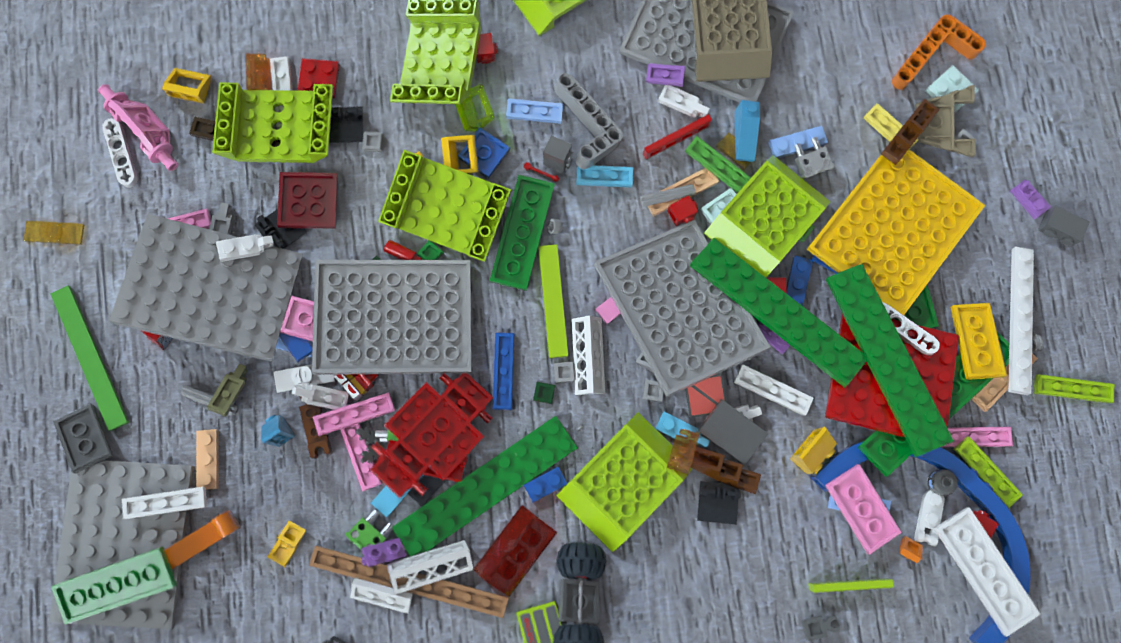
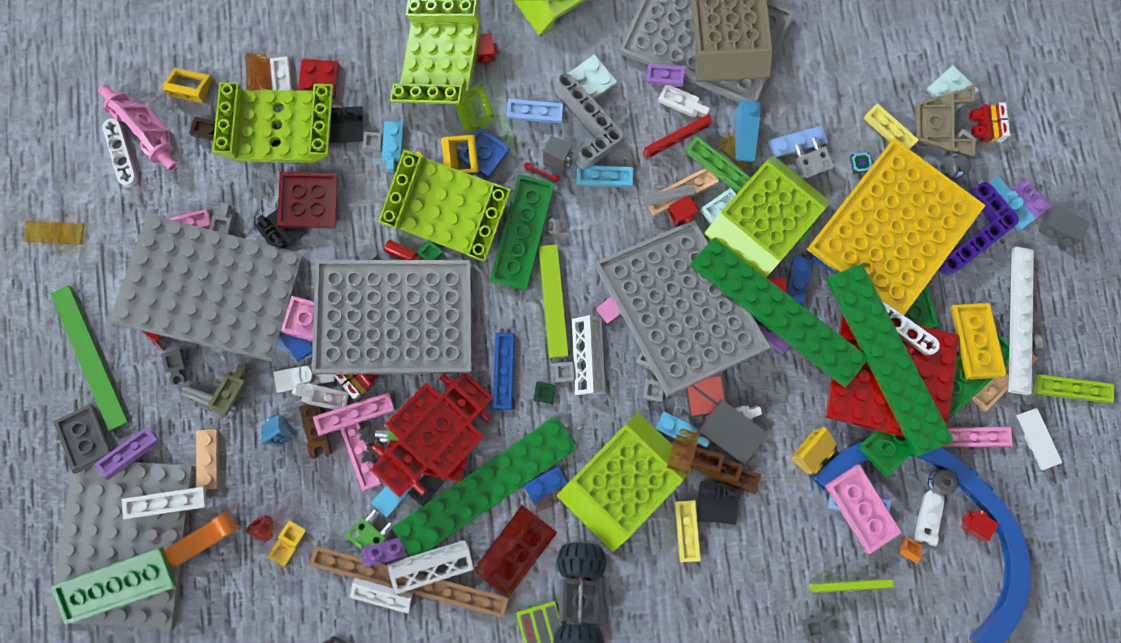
white hinge [216,234,273,262] -> none
white plate [734,365,813,416] -> none
reddish brown slope [881,98,940,165] -> none
orange beam [892,14,986,90] -> none
white plate [934,507,1040,636] -> none
lime tile [953,436,1023,508] -> none
none -> medium lavender plate [94,427,159,481]
none -> dark grey plate [161,349,187,385]
none -> clear red brick [246,515,274,542]
none -> medium azure hinge [382,121,404,173]
none -> light aqua plate [568,54,617,100]
none -> light yellow plate [675,500,701,562]
none -> dark green tile [850,152,872,174]
none -> dark purple beam [939,182,1019,275]
none -> dark grey head [940,153,970,179]
none -> red hips [969,102,1010,142]
none -> medium azure piece [990,176,1036,231]
none -> white piece [1016,408,1062,470]

